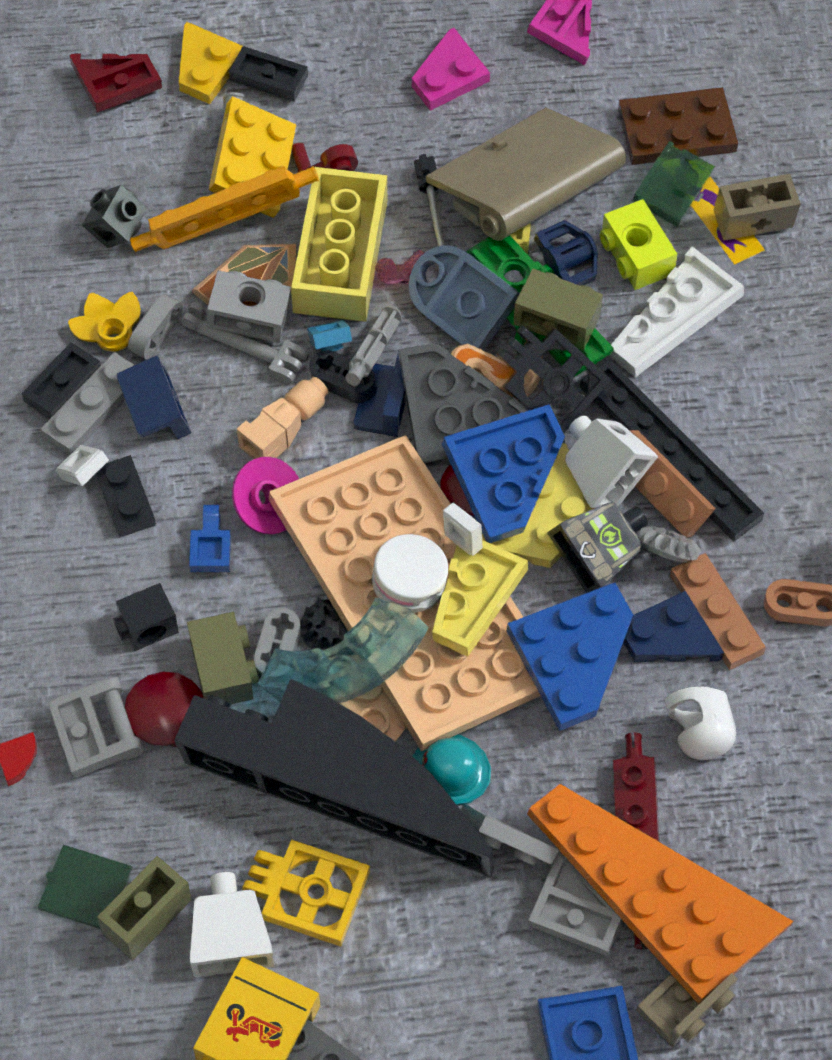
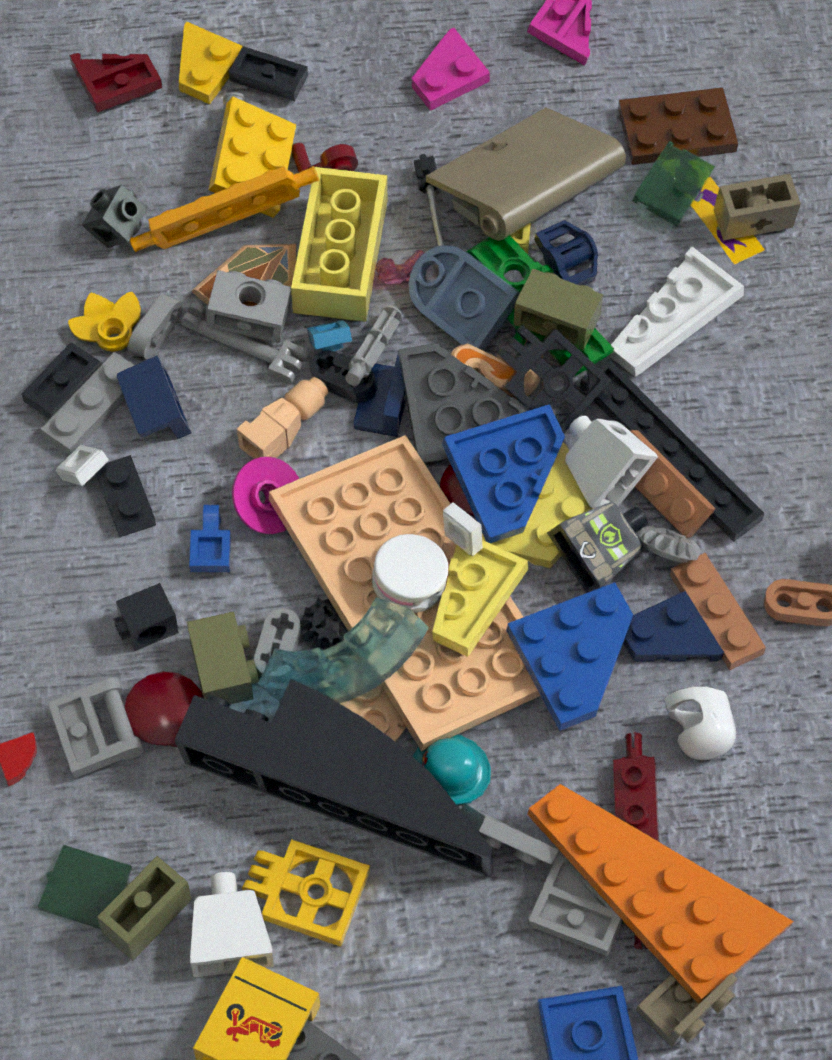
neon yellow brick [599,199,677,290] -> none

